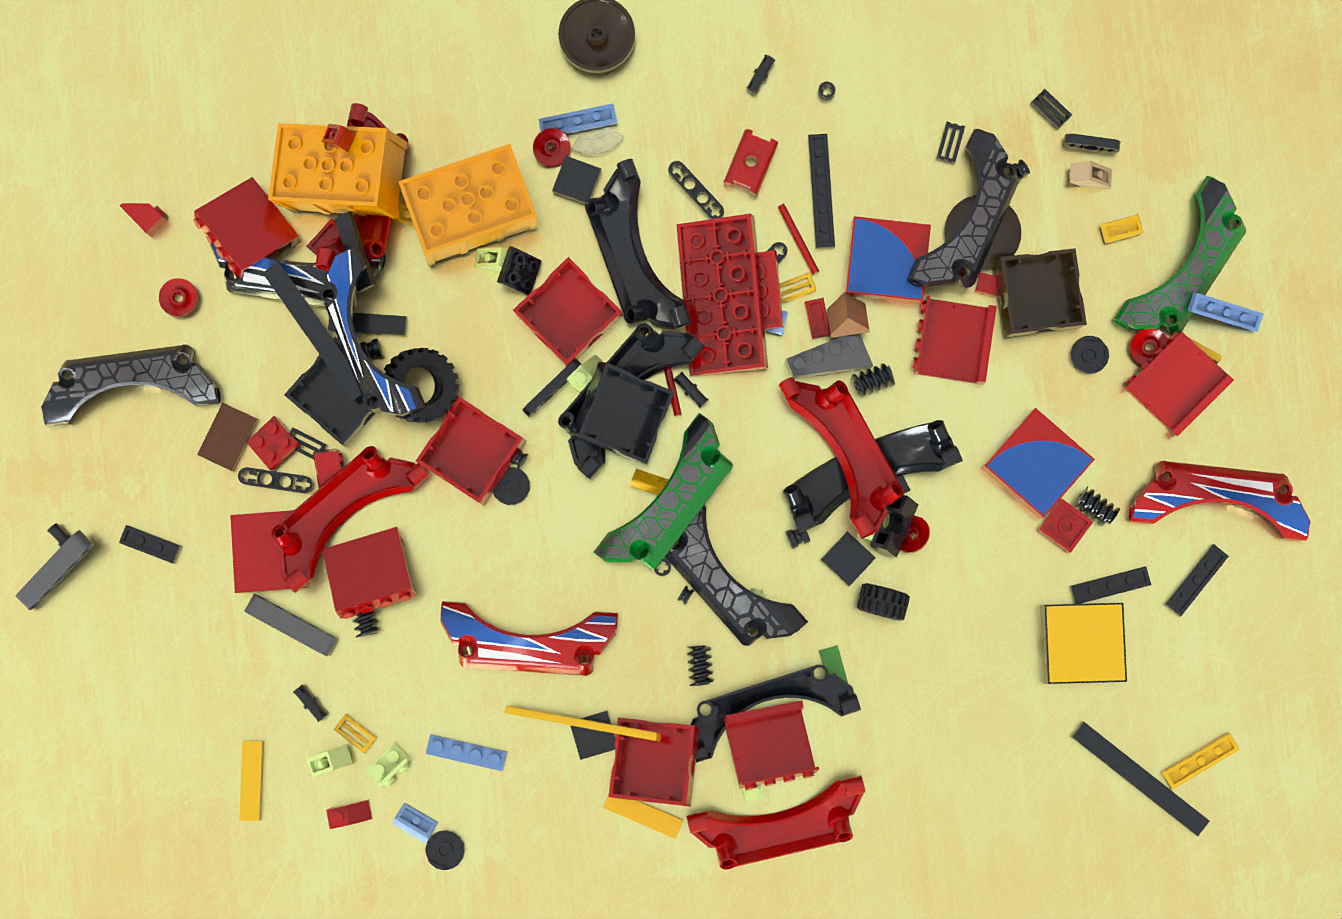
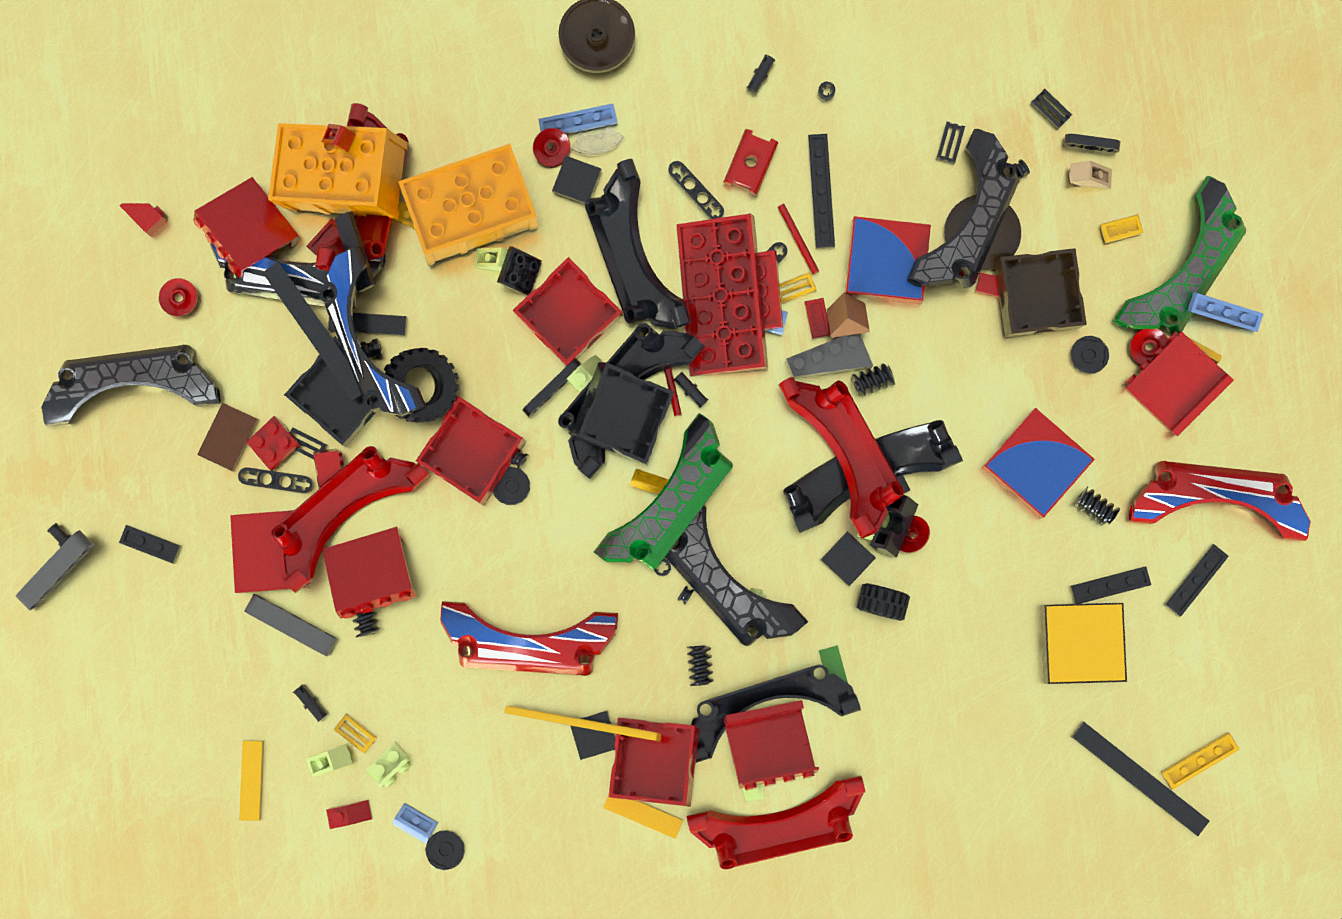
medium blue plate [426,734,507,771] -> none
black wheel [785,528,811,549] -> none
red panel [912,295,997,385] -> none
red plate [1038,498,1093,553] -> none

